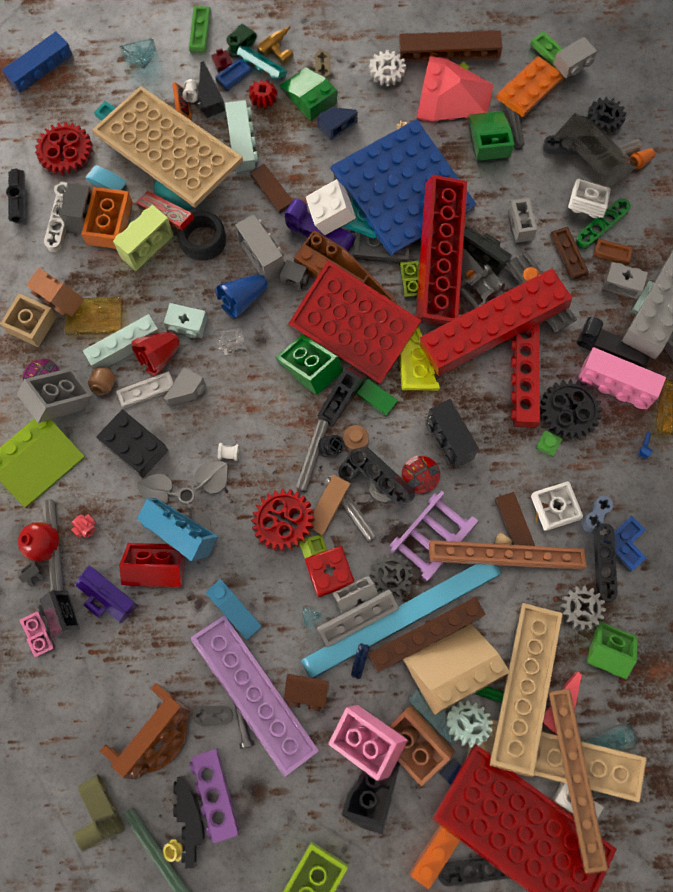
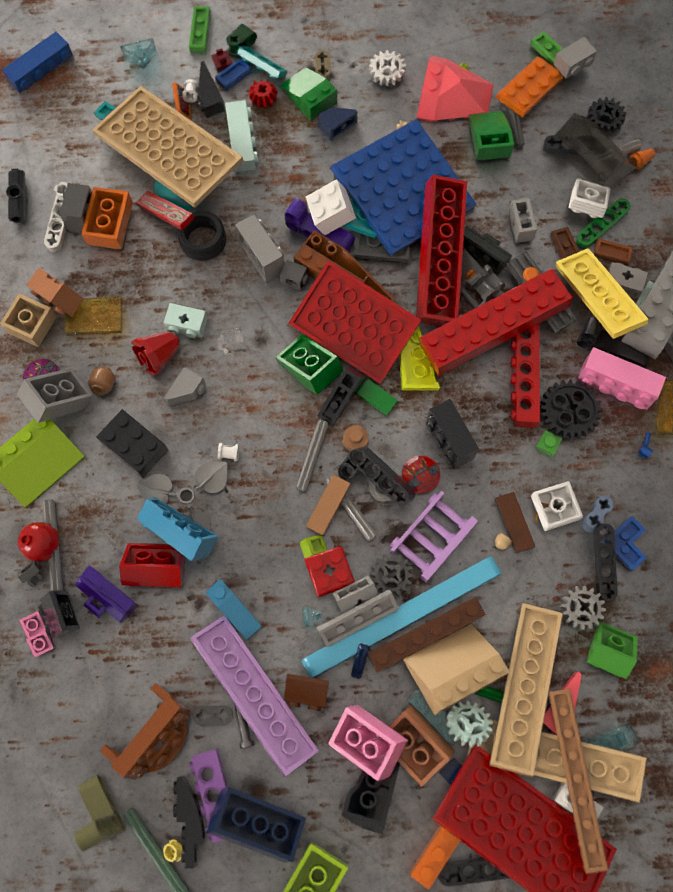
red gear [35,122,93,176] -> none
coral gear [71,514,96,539] -> none
light aqua brick [83,314,159,369] -> none
medium azure slope [85,165,127,190] -> none
yellowish green brick [113,205,174,271] -> none
white tile [116,371,174,409] -> none
blue cone [215,274,268,318] -> none
reddish brown tile [250,164,293,214] -> none
red gear [251,489,315,552] -> none
pearl gold piece [257,26,294,65] -> none
black wheel [318,435,344,456] -> none
reddish brown brick [398,30,503,62] -> none
lime slope [400,261,419,297] -> none
nougat tile [429,540,587,570] -> none
none -> dark blue brick [206,787,306,863]
none -> light yellow plate [556,248,648,339]

